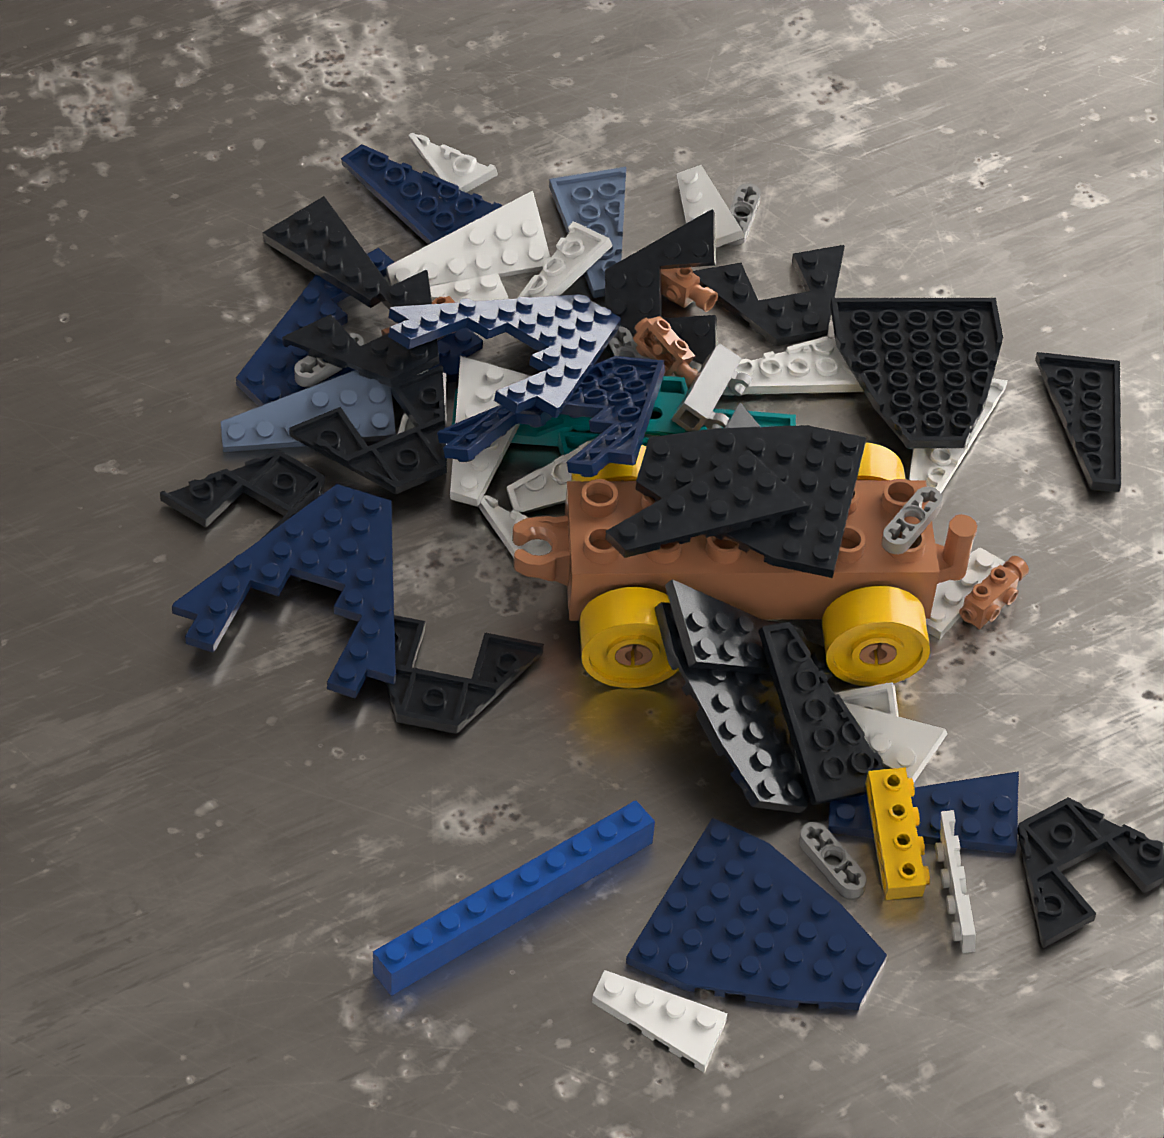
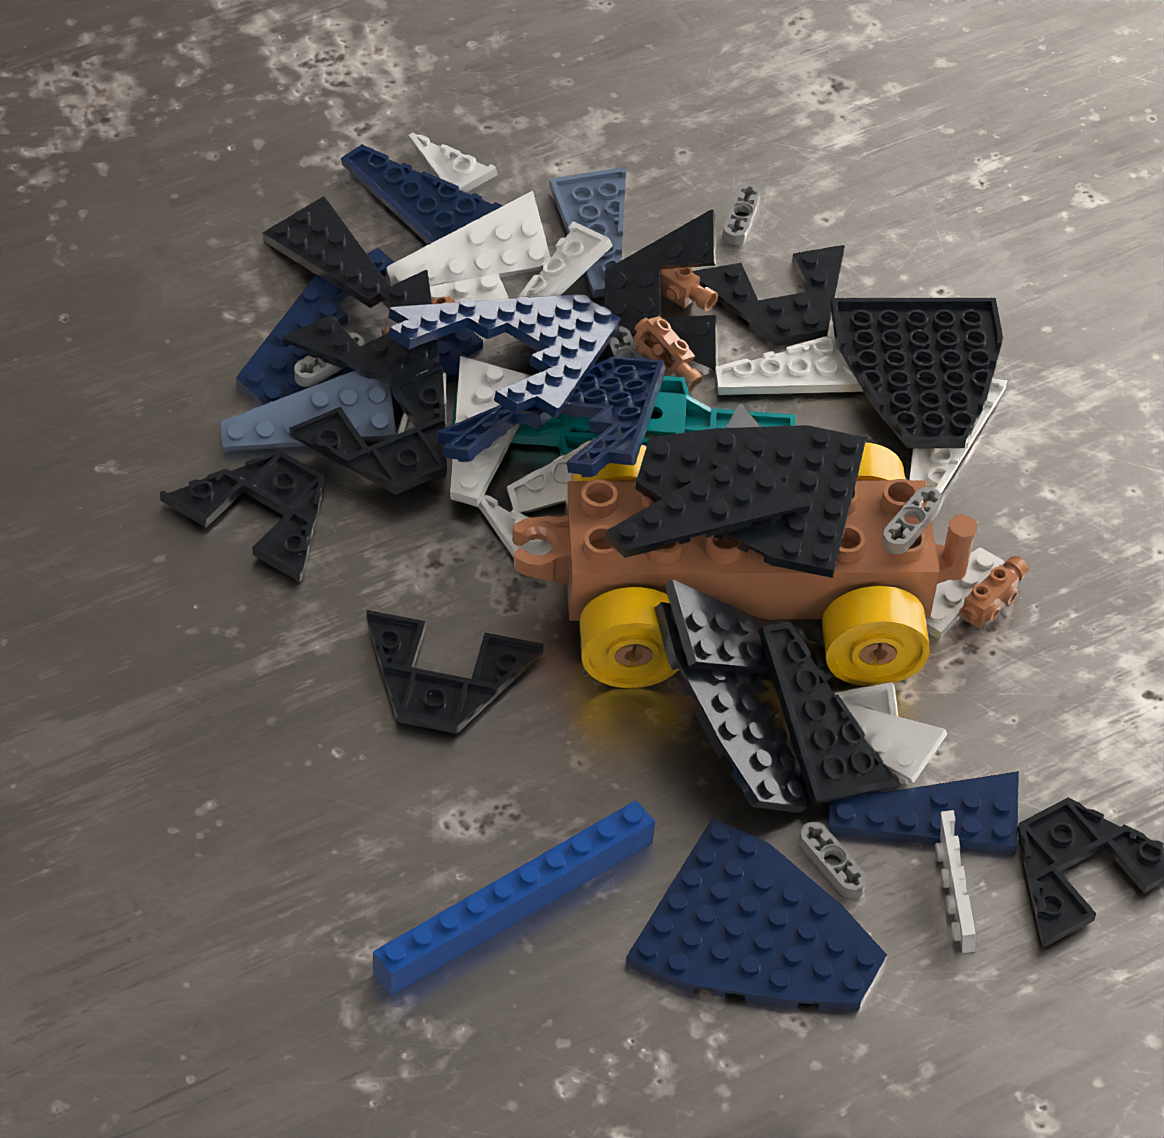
dark blue wing [172,484,396,698] -> none
white wing [592,970,727,1073] -> none
brick [671,343,752,432] -> none
white wing [677,165,745,247] -> none
yellow brick [865,767,930,900] -> none
black wing [1035,352,1121,492] -> none

